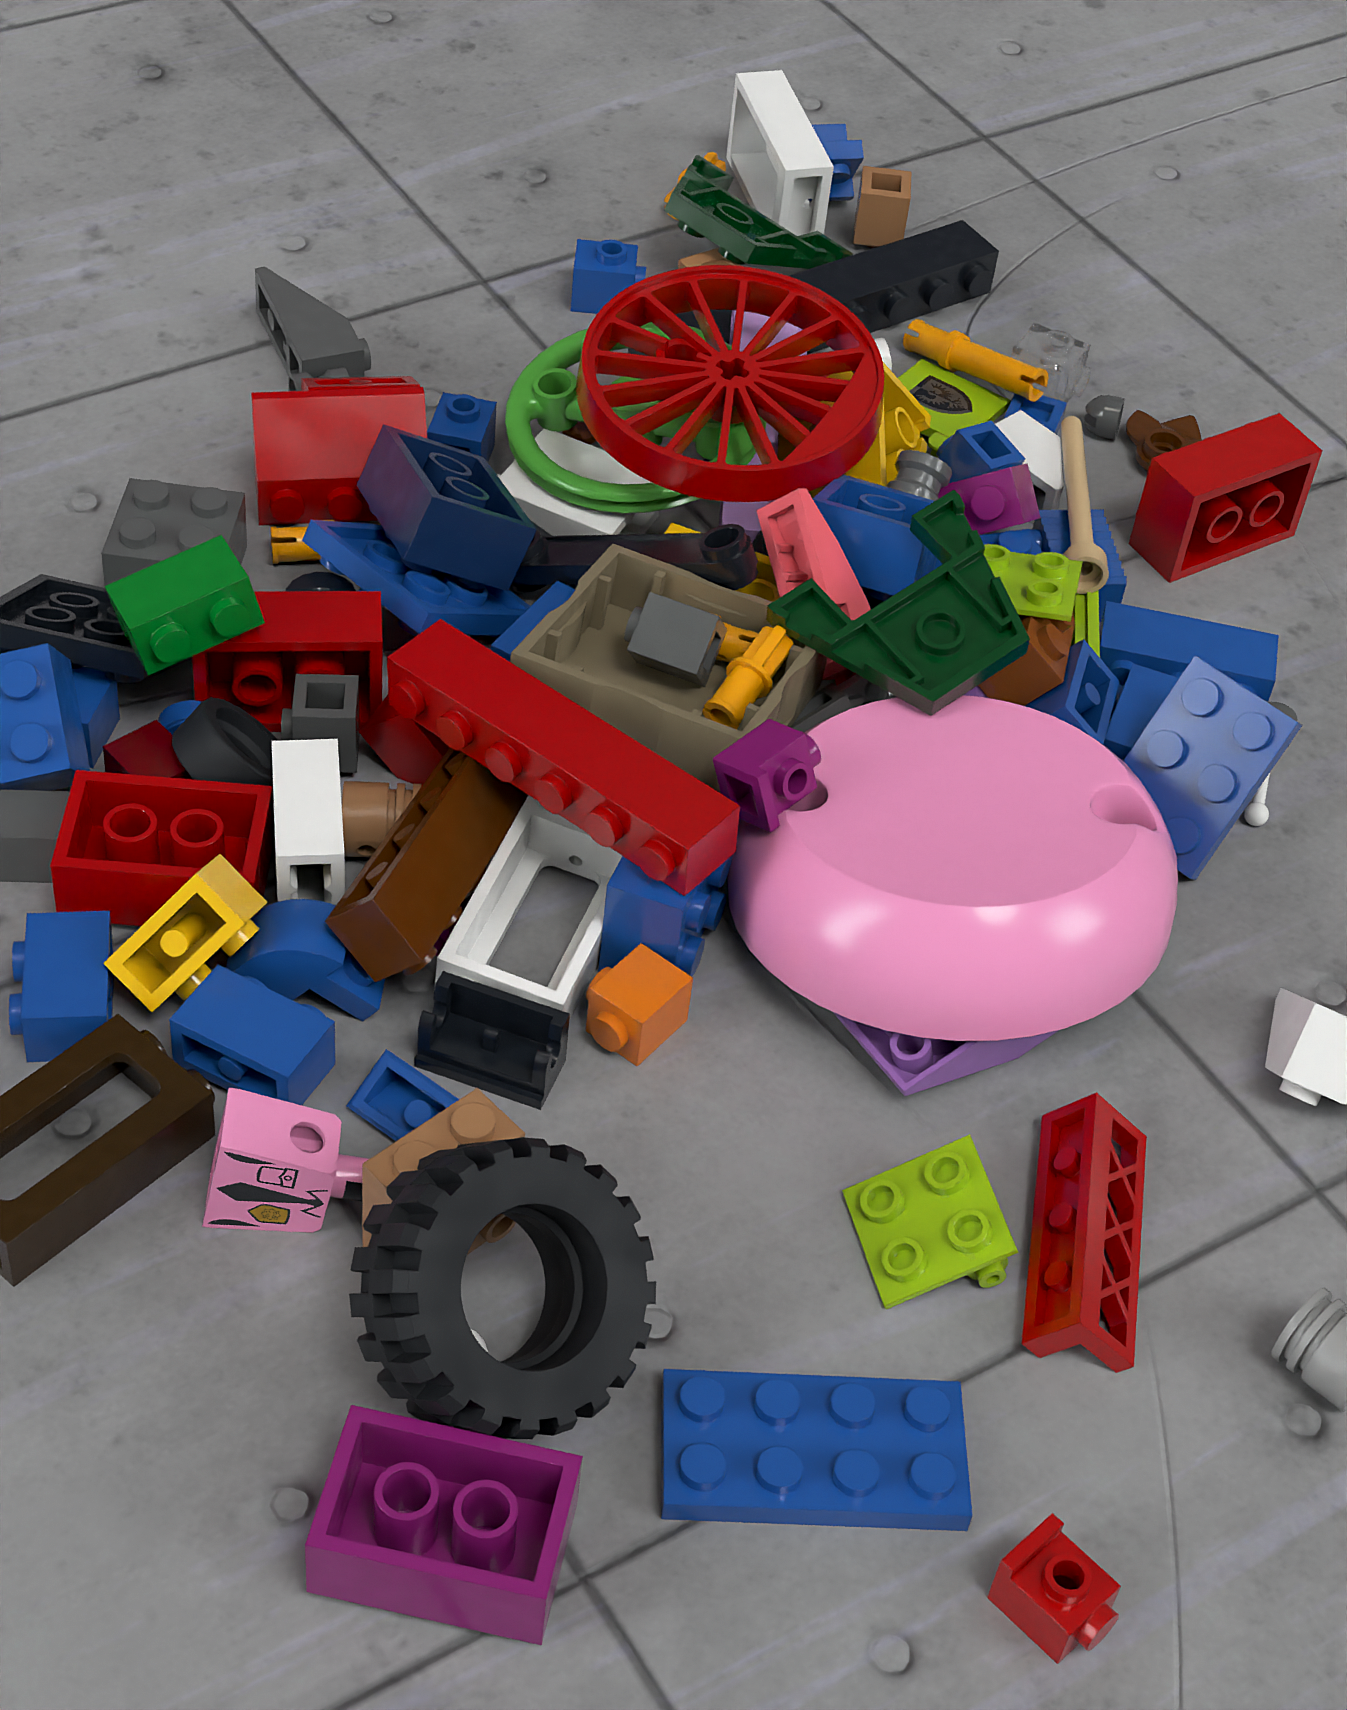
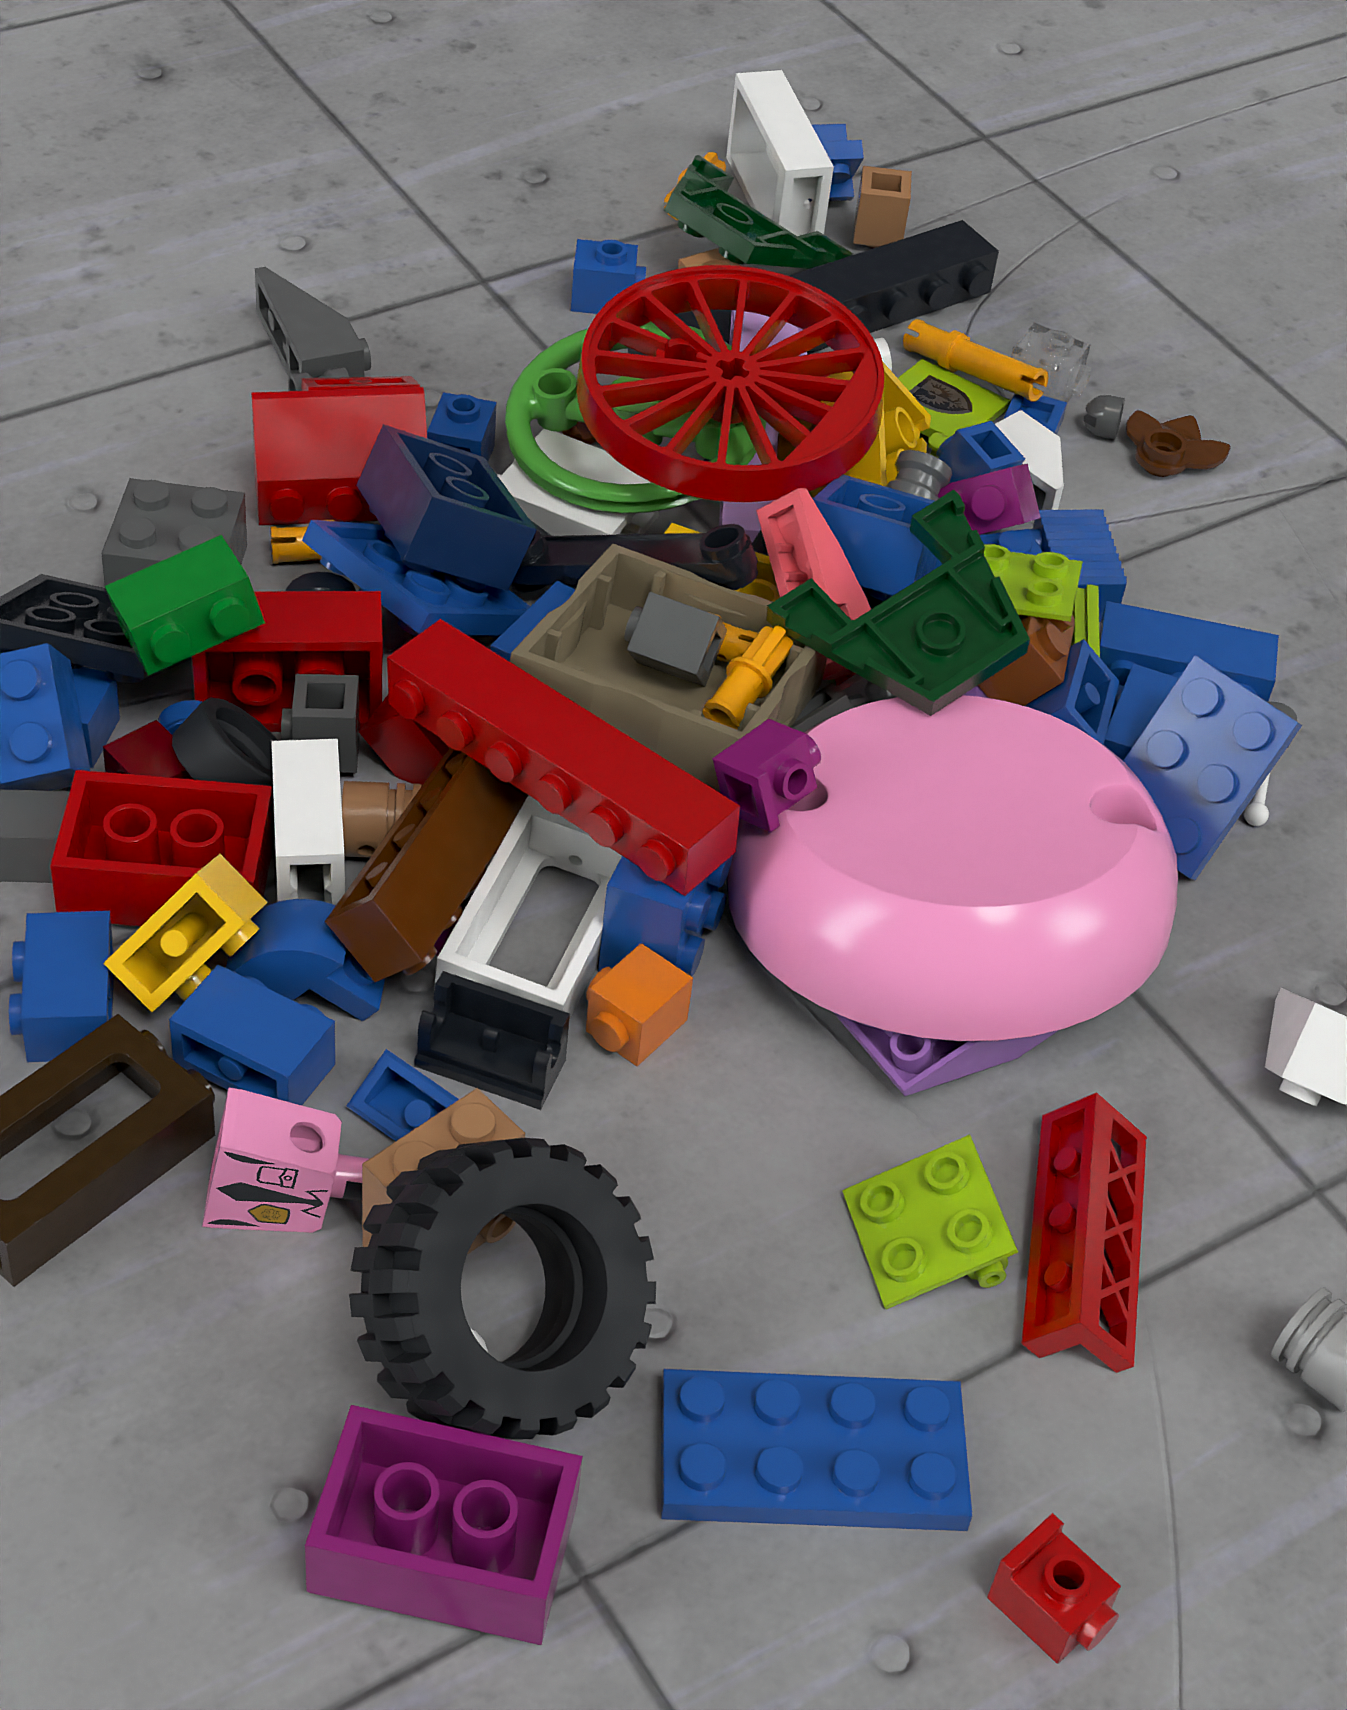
tan piece [1060,416,1109,594] -> none
red brick [1128,413,1323,583] -> none

